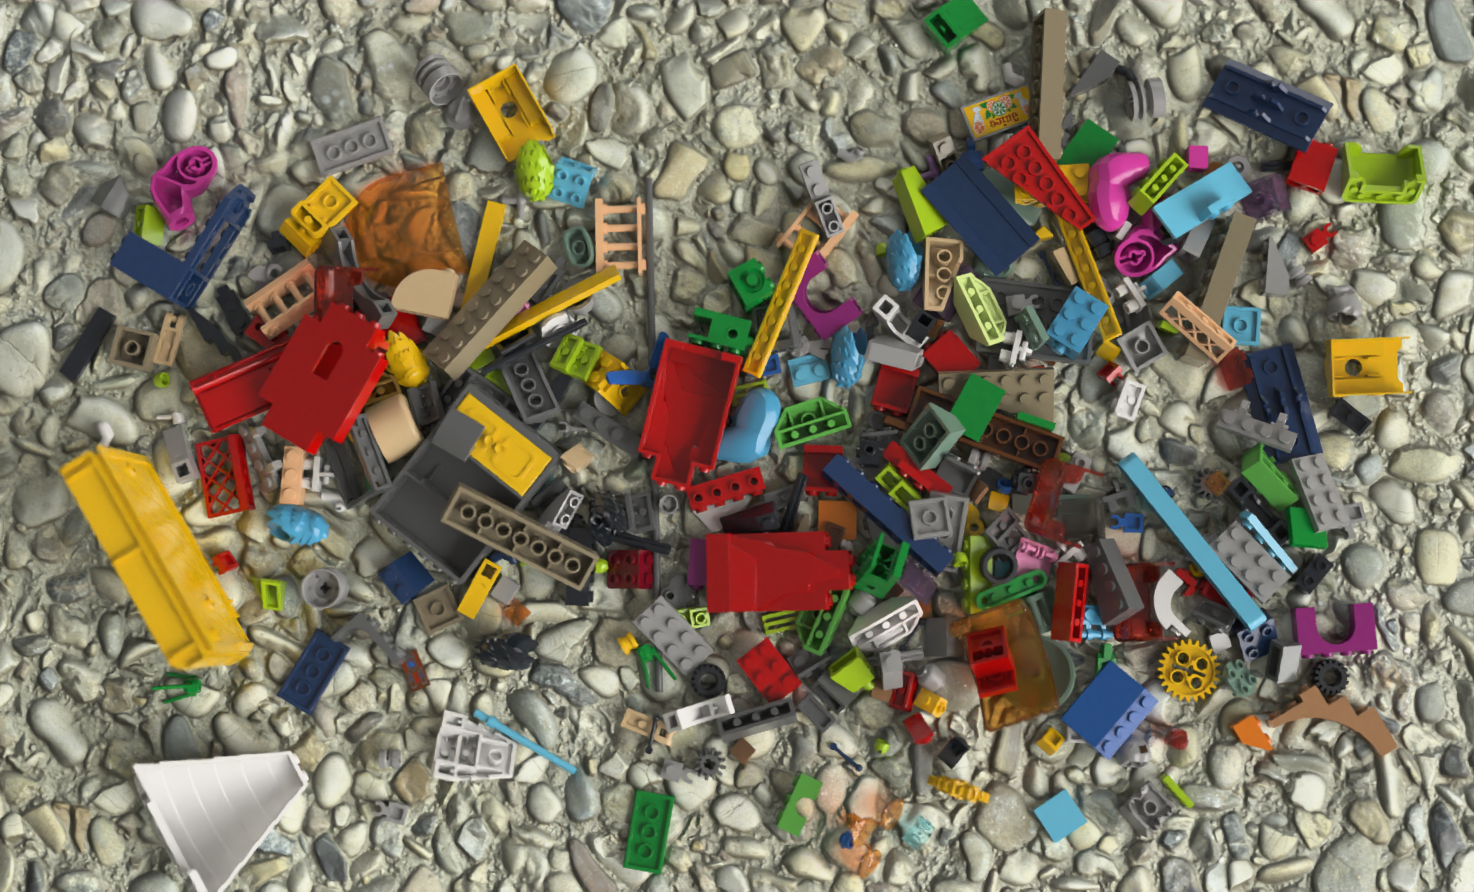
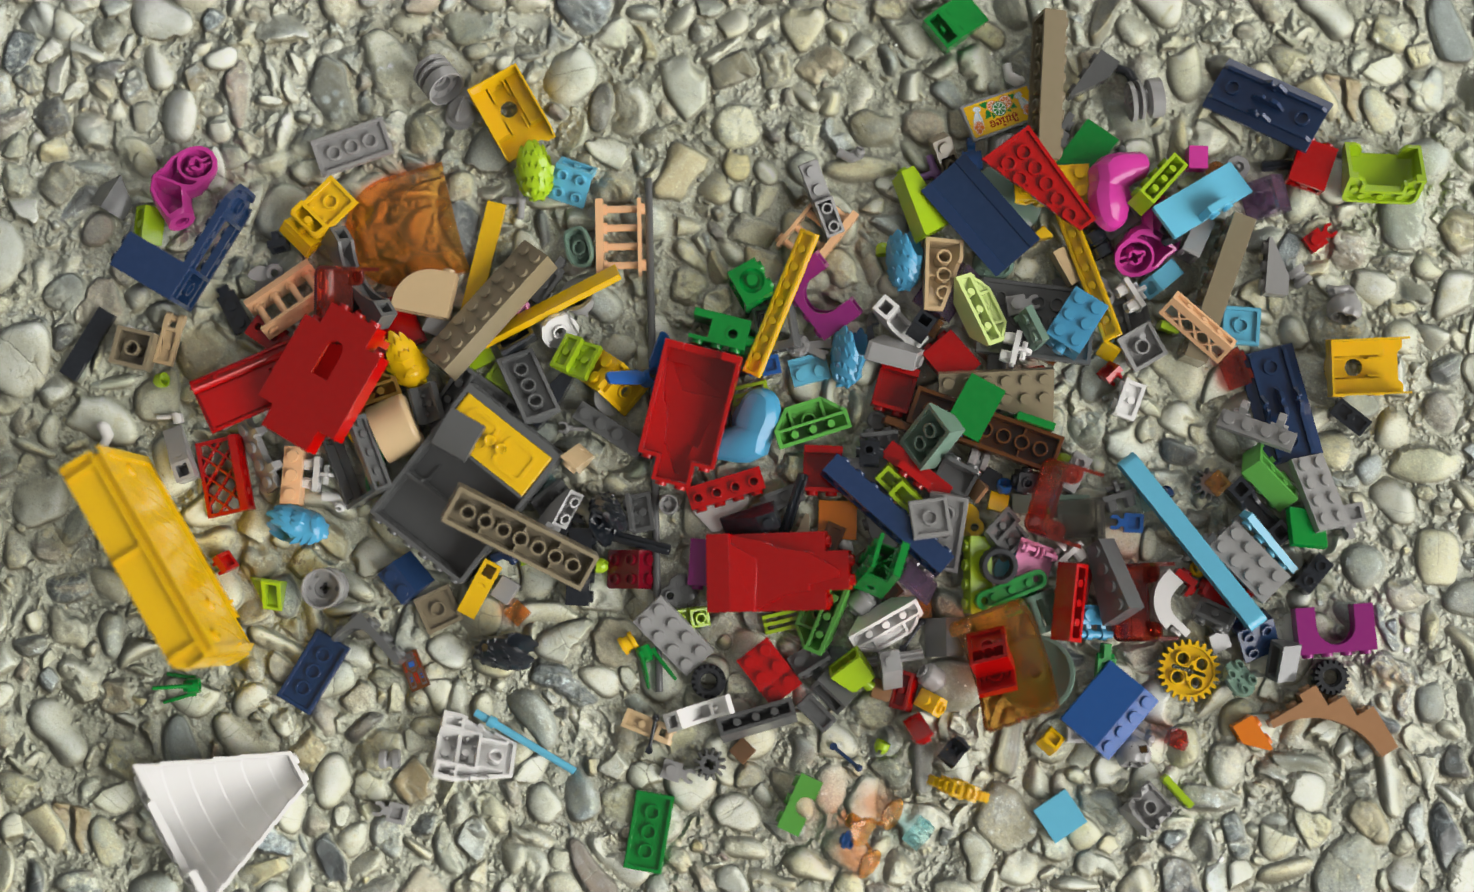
black slope [187,308,244,362] -> none
black bar [481,318,588,375] -> none
lime hinge [952,551,969,567] -> none
dark blue hinge [1039,251,1060,286] -> none
white tile [1112,221,1132,242] -> none

